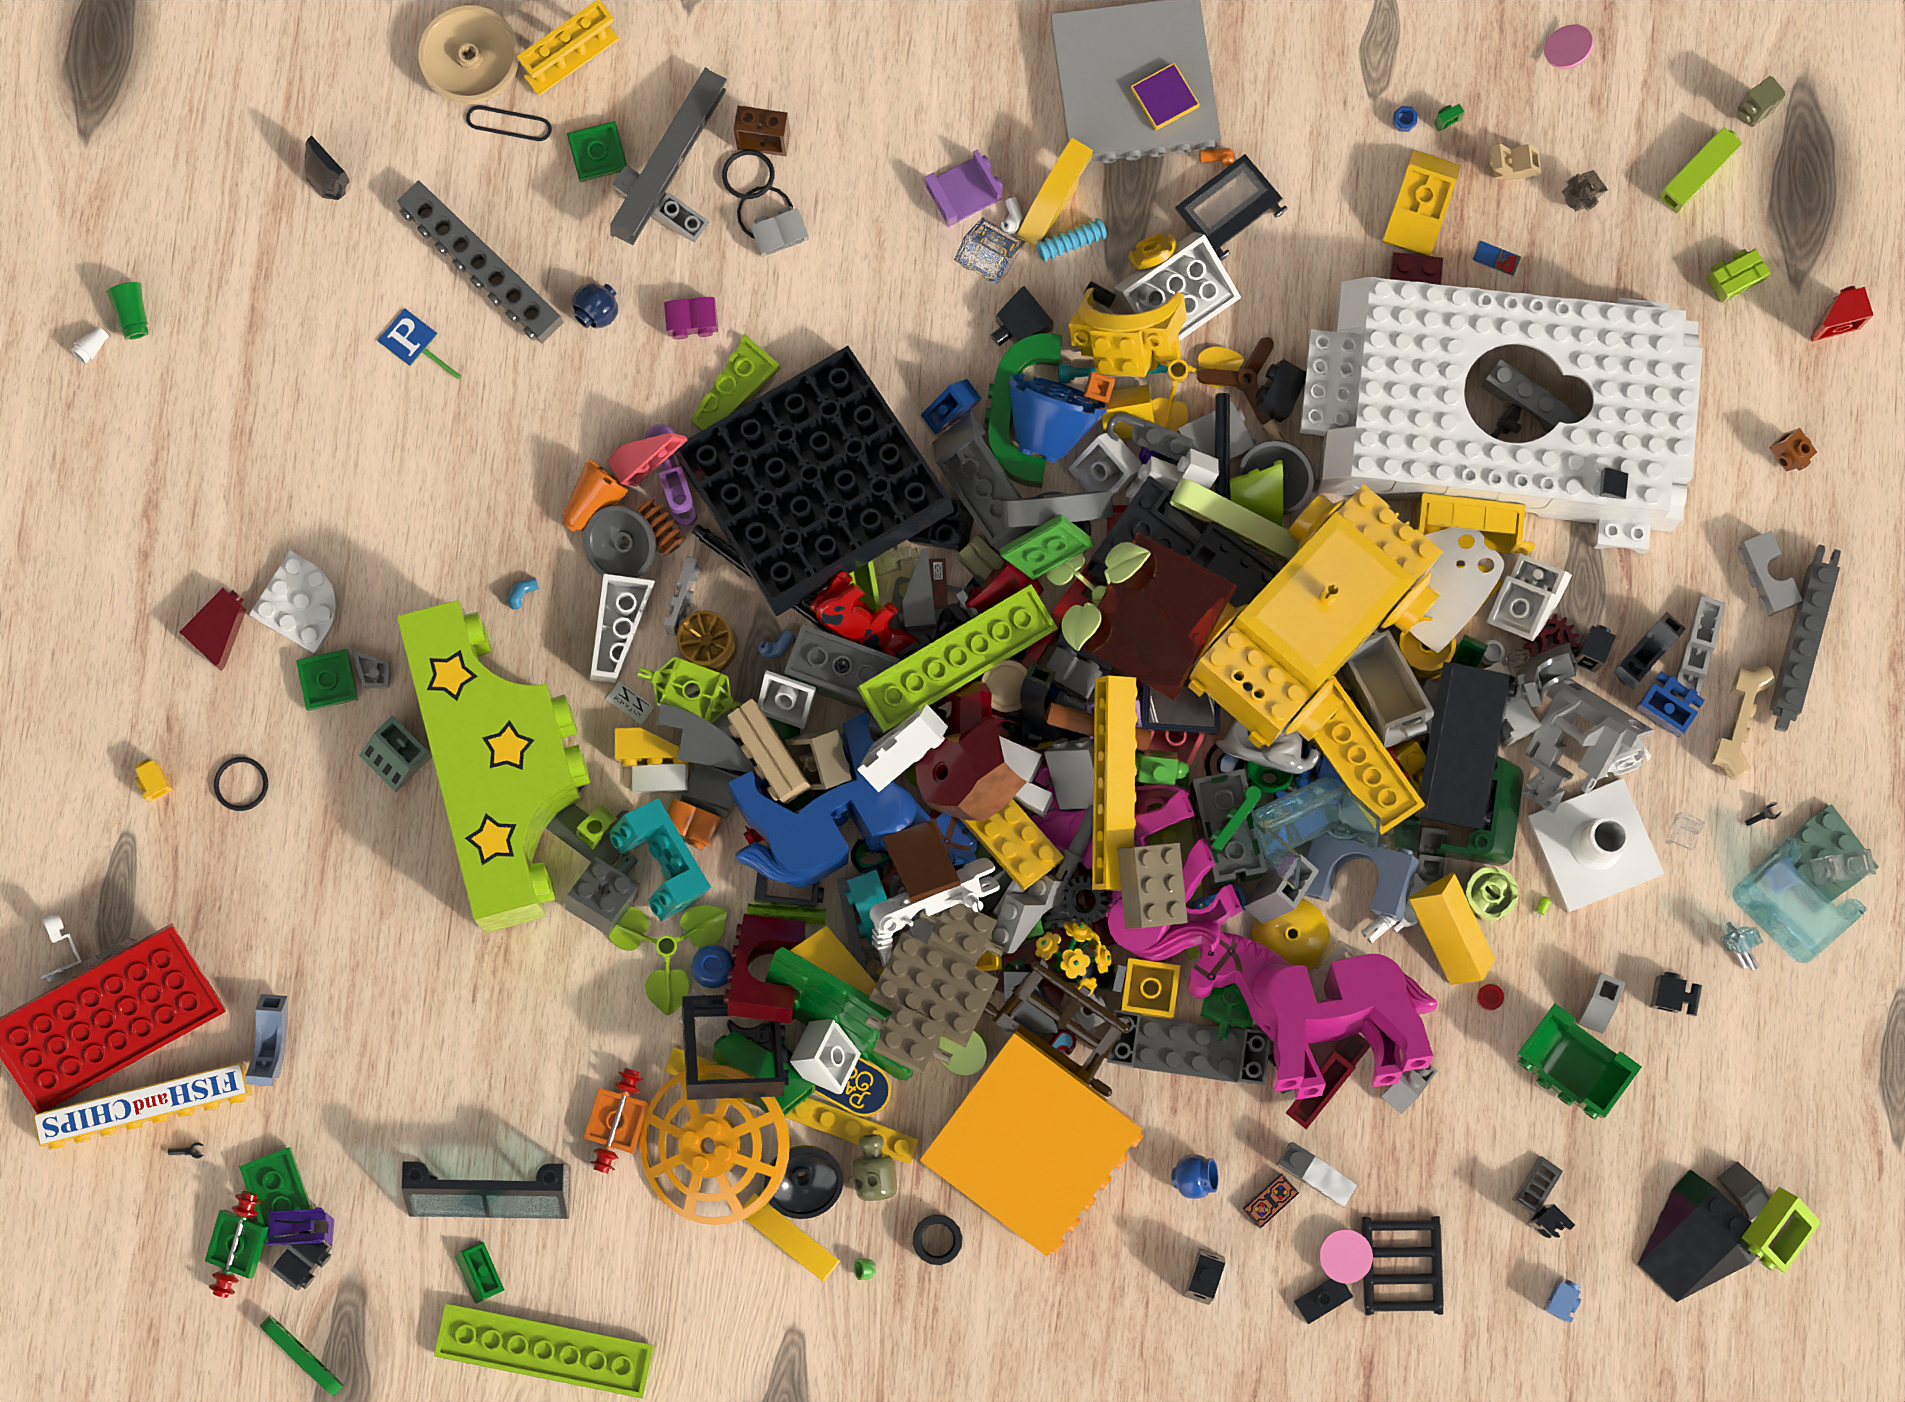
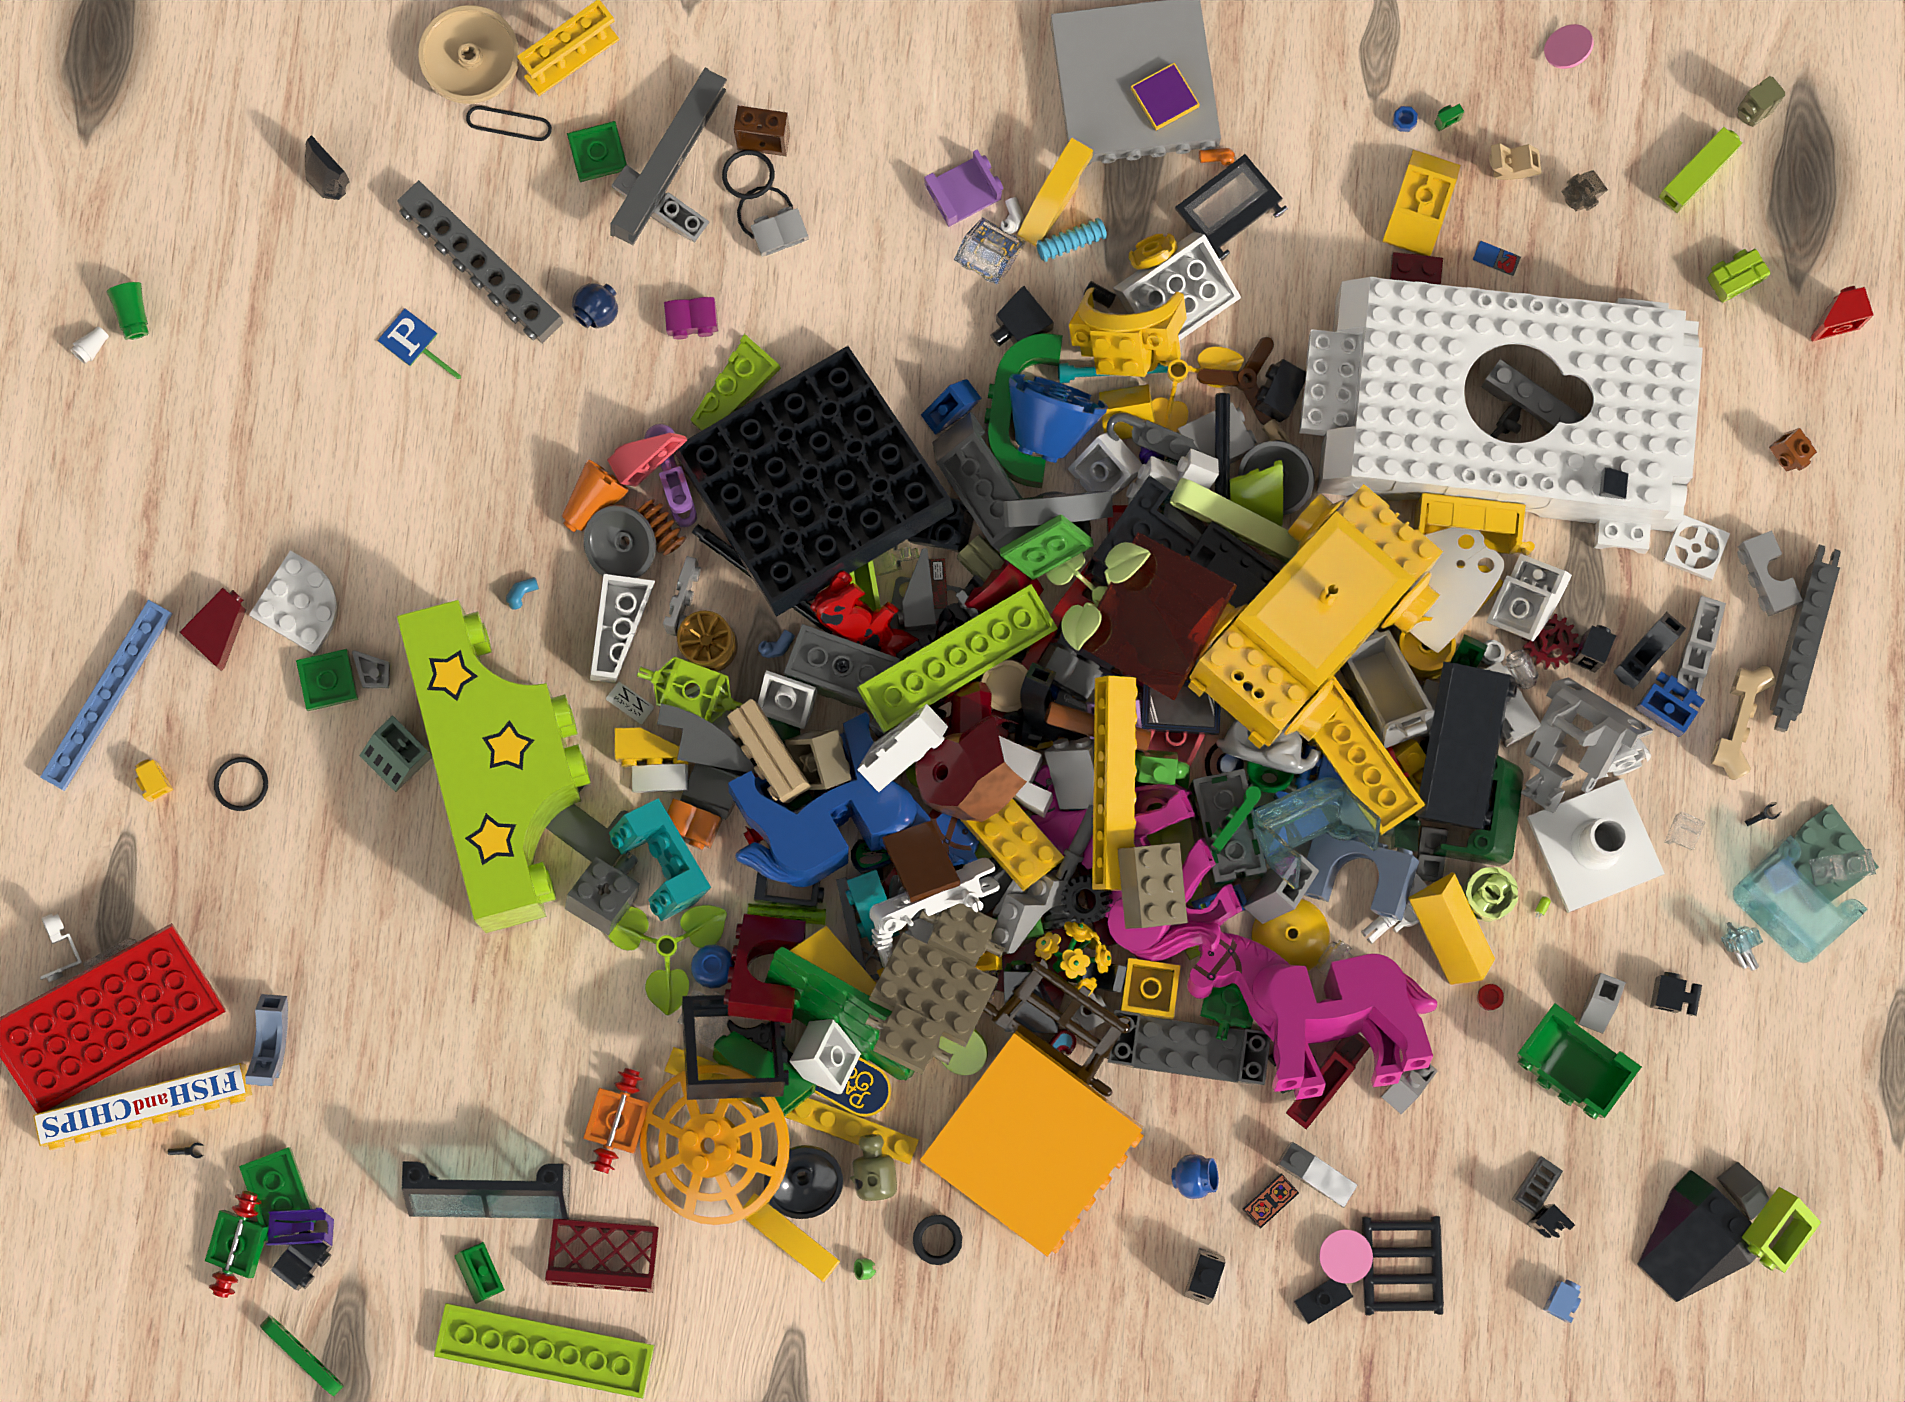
lime leg [576,805,618,850] -> none
orange tile [1083,371,1116,403] -> none
dark grey arch [1516,643,1578,707] -> none
none -> medium blue plate [40,600,172,791]
none -> dark red fence [545,1219,659,1293]
none -> white piece [1663,515,1730,581]

